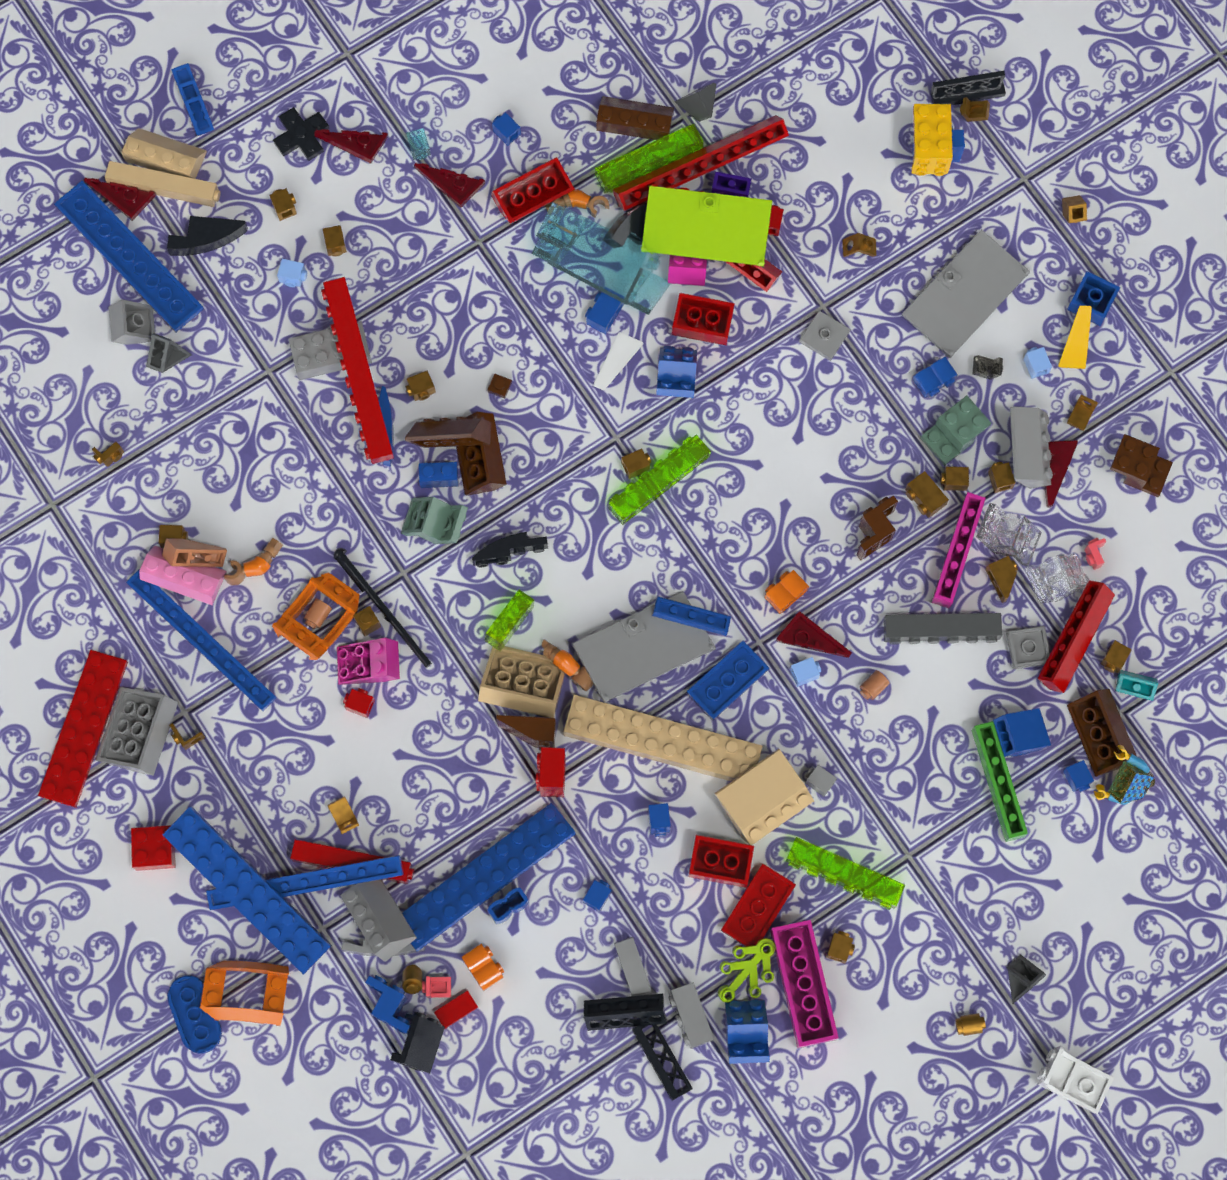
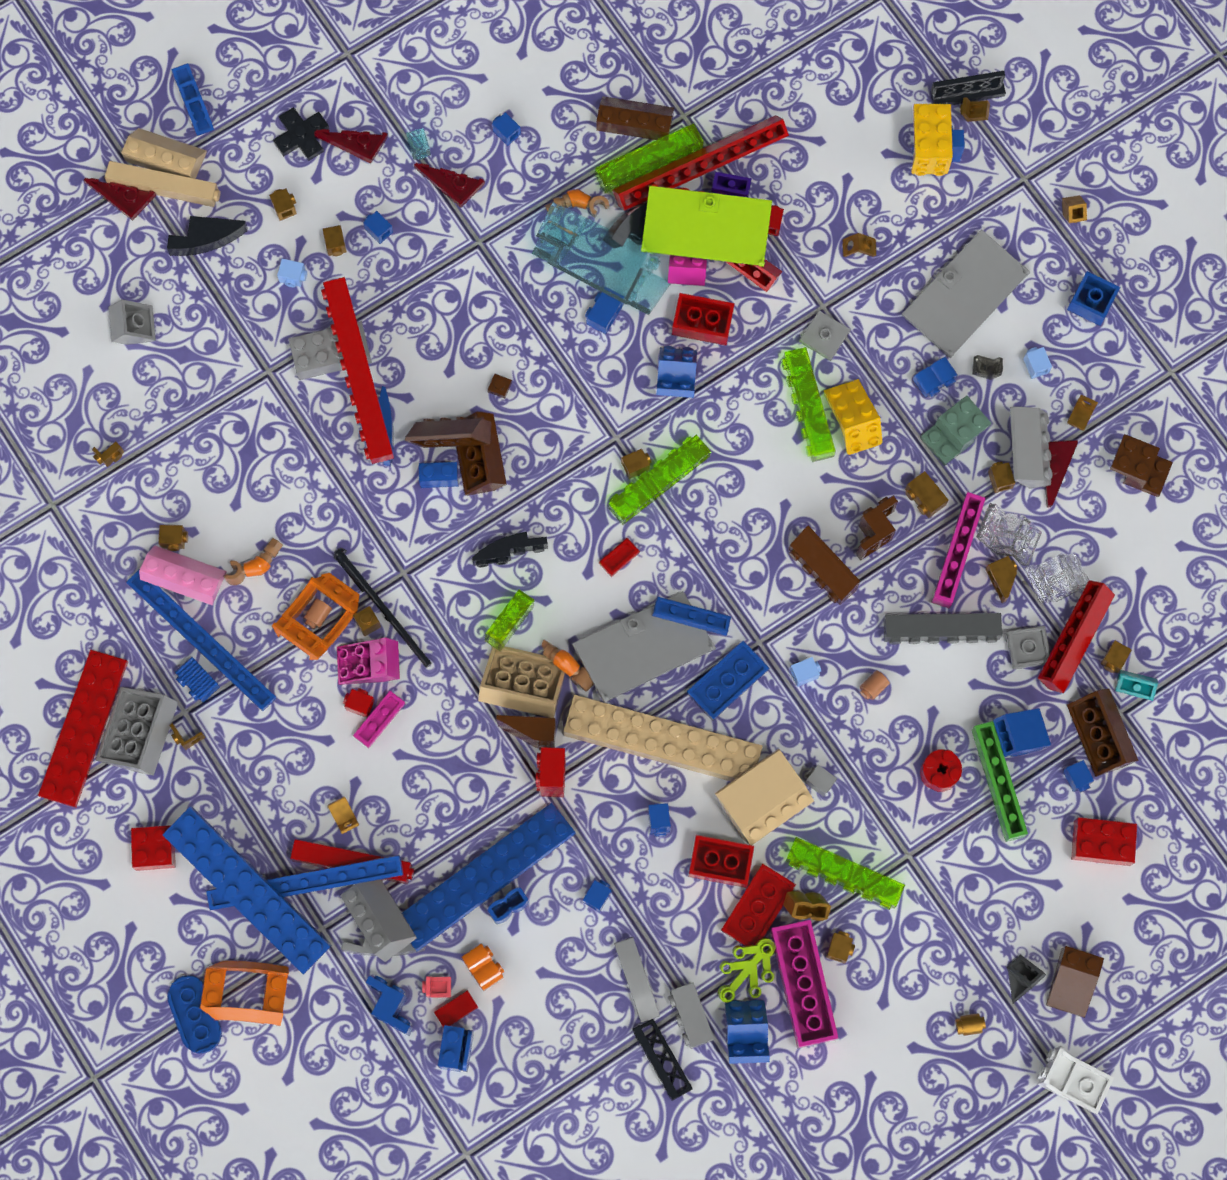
blue plate [54,181,204,333] -> none
dark grey slope [146,333,192,373] -> none
nougat slope [162,538,227,567] -> none
black panel [390,1012,445,1074] -> none
sand green bracket [401,497,468,544] -> none
pearl gold brick [402,965,422,994] -> none
pearl gold brick [405,370,436,401] -> none
red slope [491,157,575,224] -> none
black fence [583,993,667,1031] -> none
white sticker [594,332,643,390] -> none
dark grey slope [674,83,717,122] -> none
orange brick [765,570,809,614] -> none
dark red wing [776,611,852,658] -> none
pearl gold brick [940,467,969,491] -> none
yellow sticker [1058,305,1092,369] -> none
coral bracket [1085,538,1106,570] -> none
torso [1094,745,1155,805] -> none
none -> blue brick [175,657,220,703]
none -> dark pink plate [353,691,406,749]
none -> blue brick [363,211,393,244]
none -> blue brick [438,1025,474,1072]
none -> red tile [599,538,640,577]
none -> clear neon green brick [781,347,836,462]
none -> pearl gold brick [783,891,831,921]
none -> reddish brown slope [789,525,860,605]
none -> yellow bracket [823,379,883,455]
none -> red brick [920,749,962,792]
none -> slope [1046,946,1104,1018]
none -> red brick [1071,817,1137,866]

